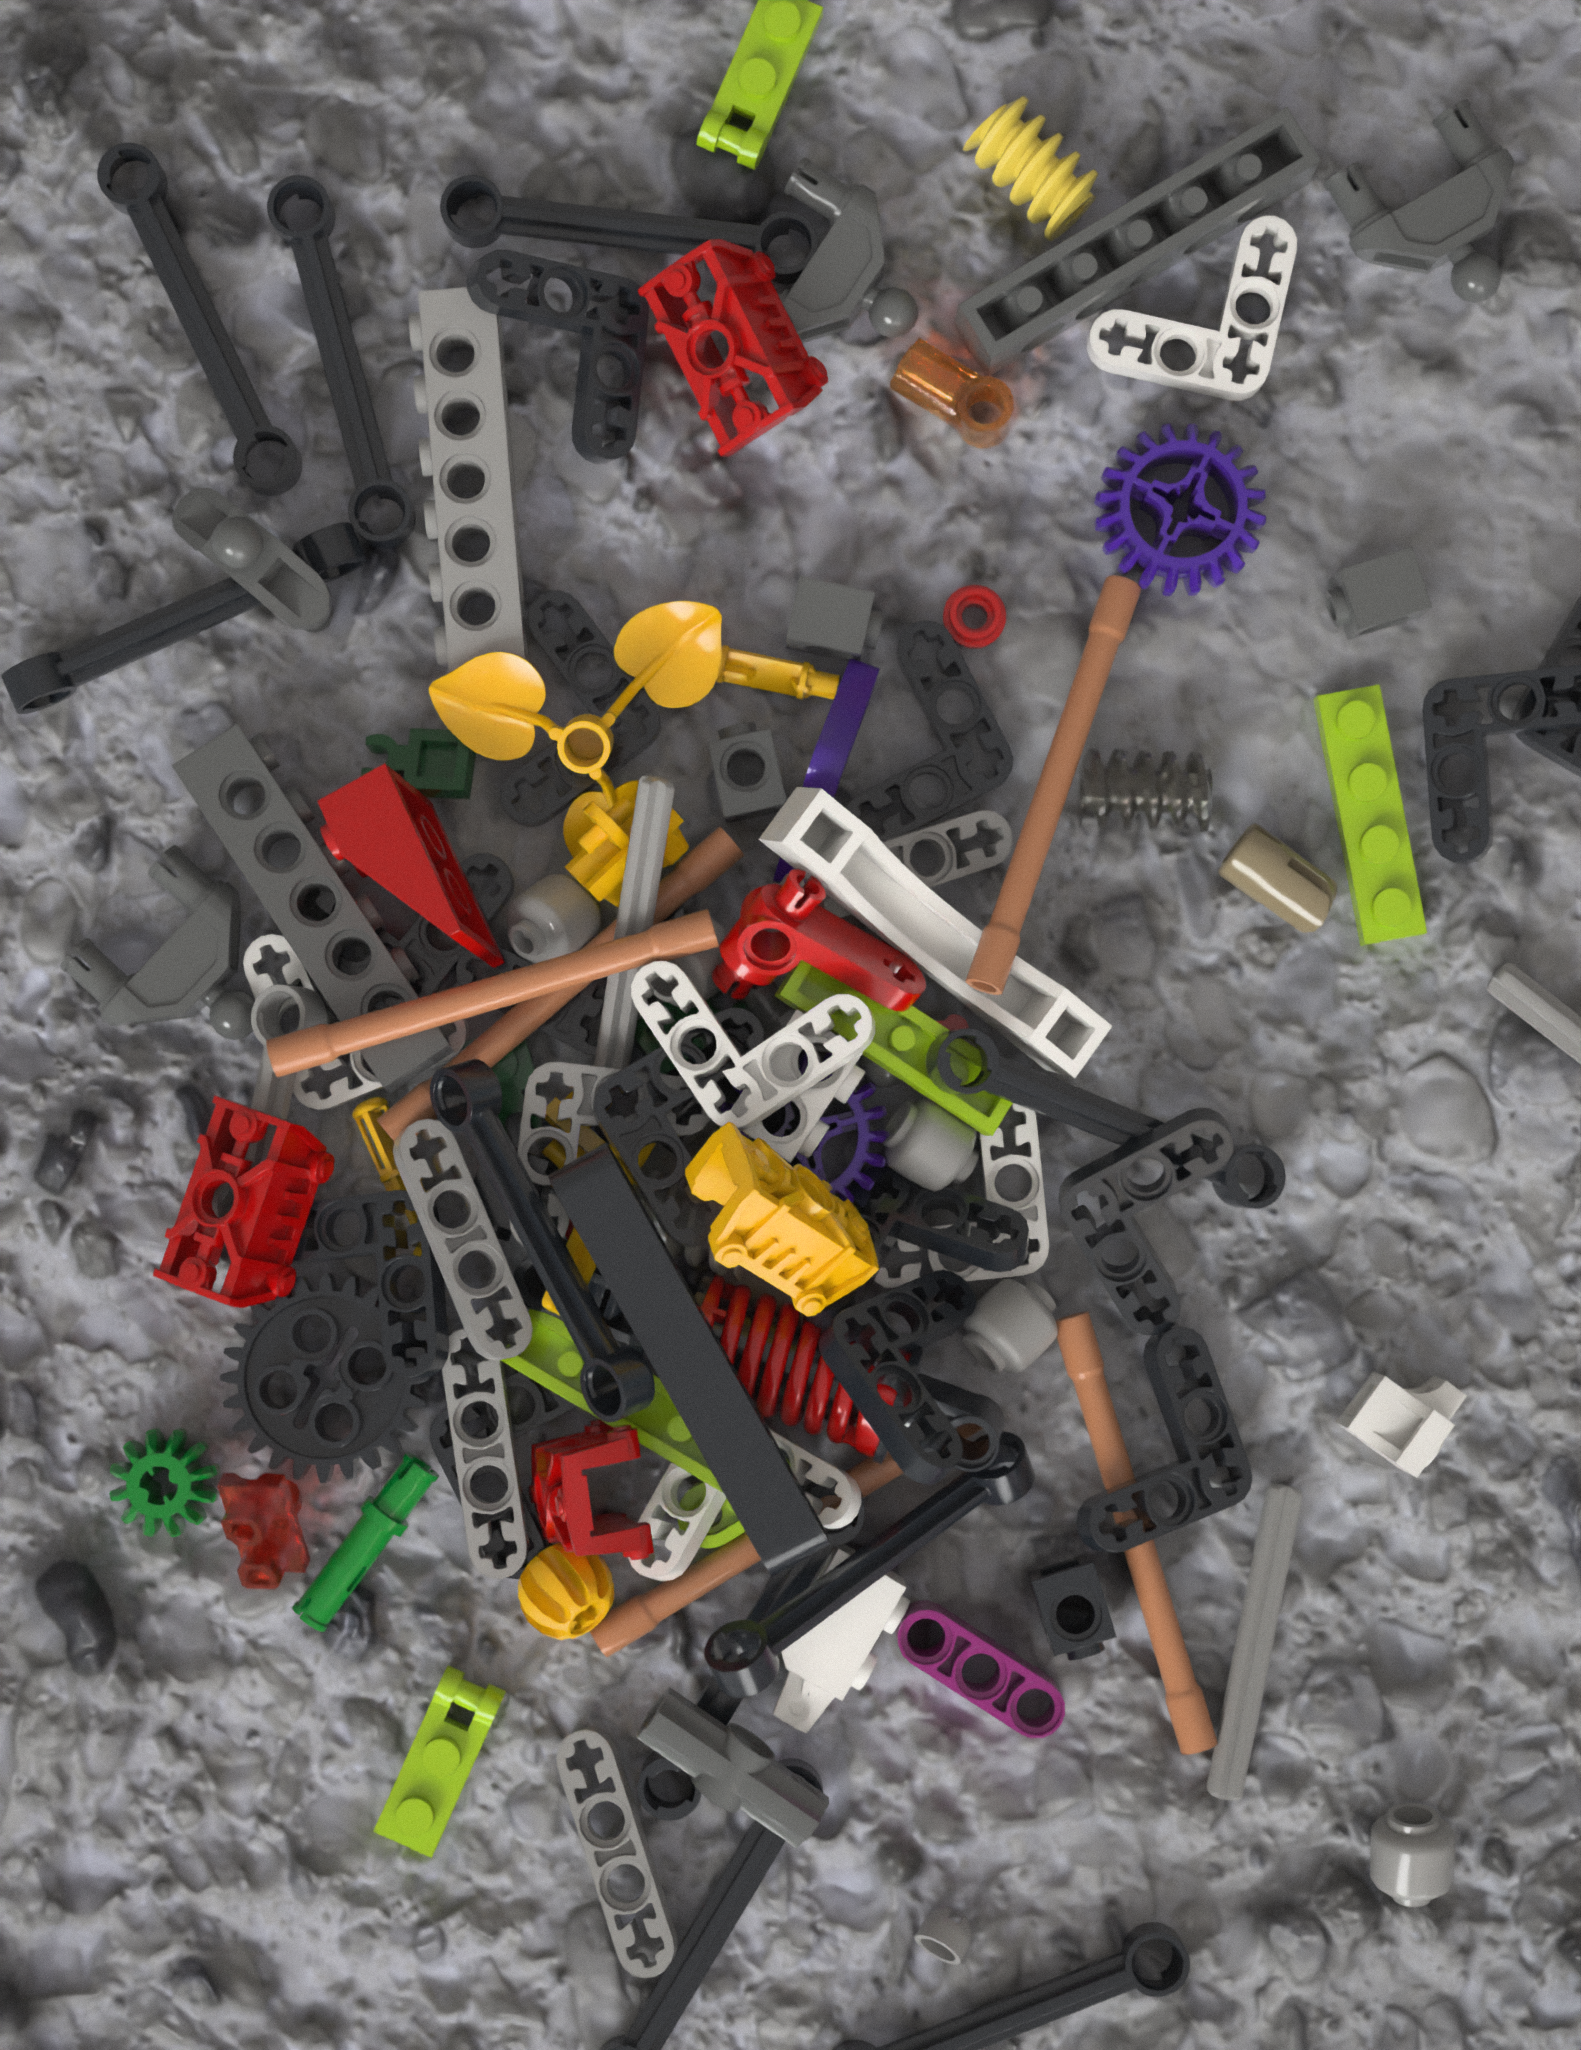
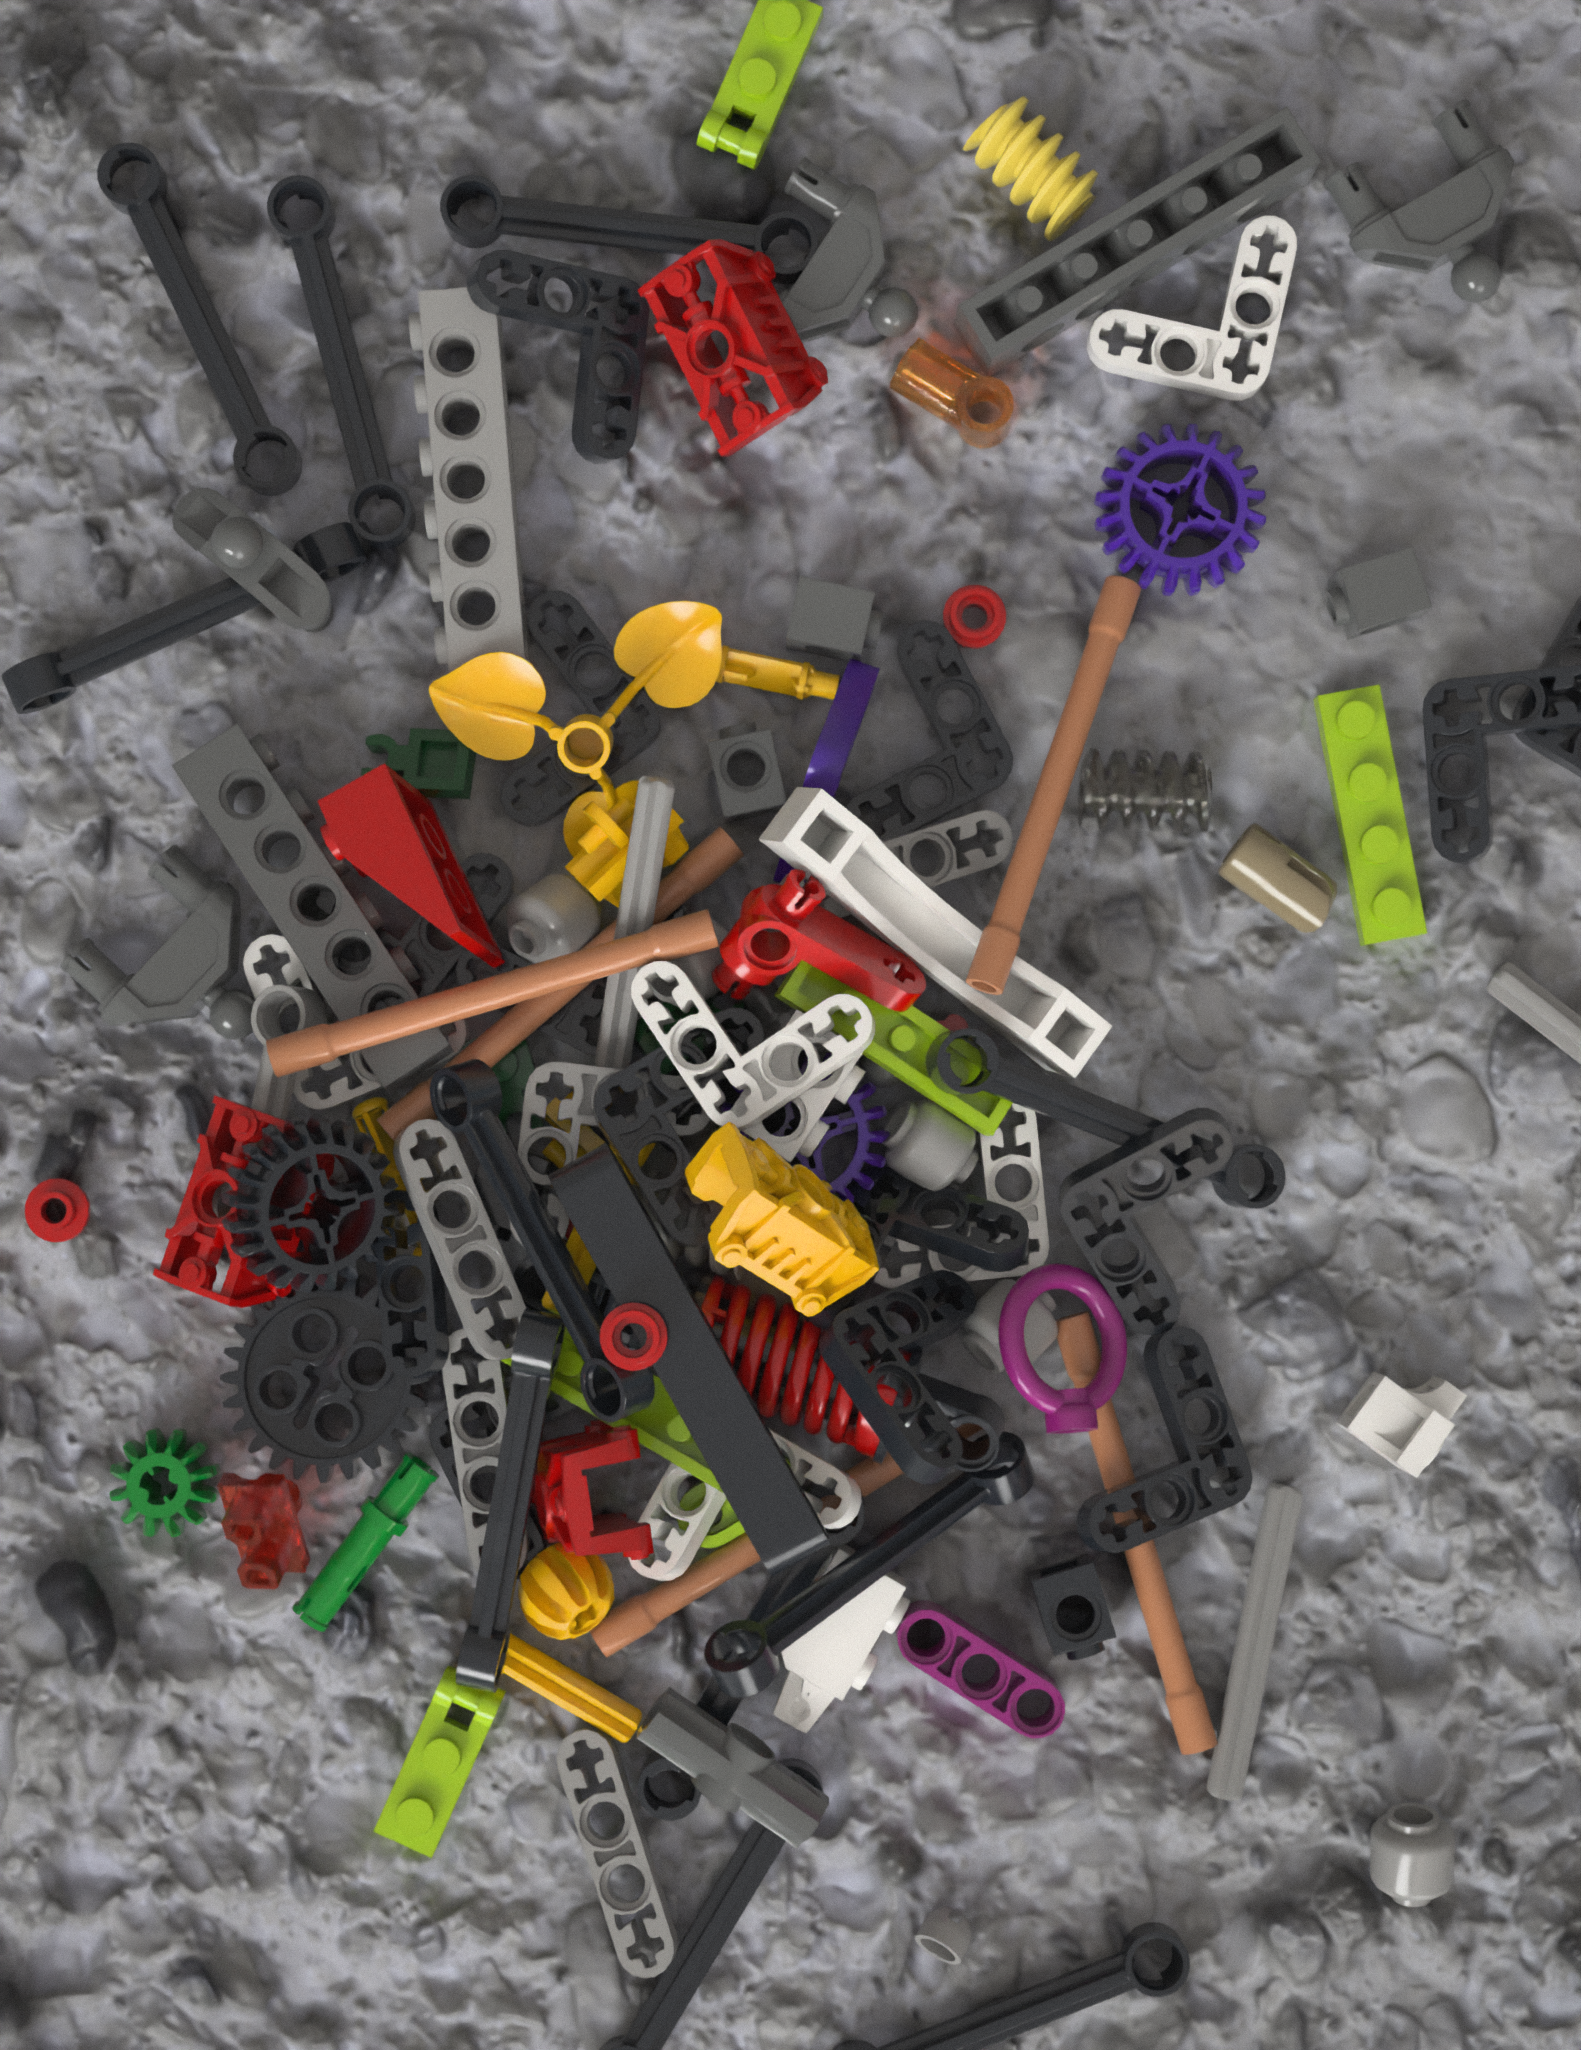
none -> red plate [25,1178,91,1242]
none -> black gear [220,1114,399,1293]
none -> black piece [456,1308,565,1693]
none -> yellow axle [503,1633,642,1743]
none -> red plate [600,1302,668,1371]
none -> magenta piece [998,1263,1127,1434]

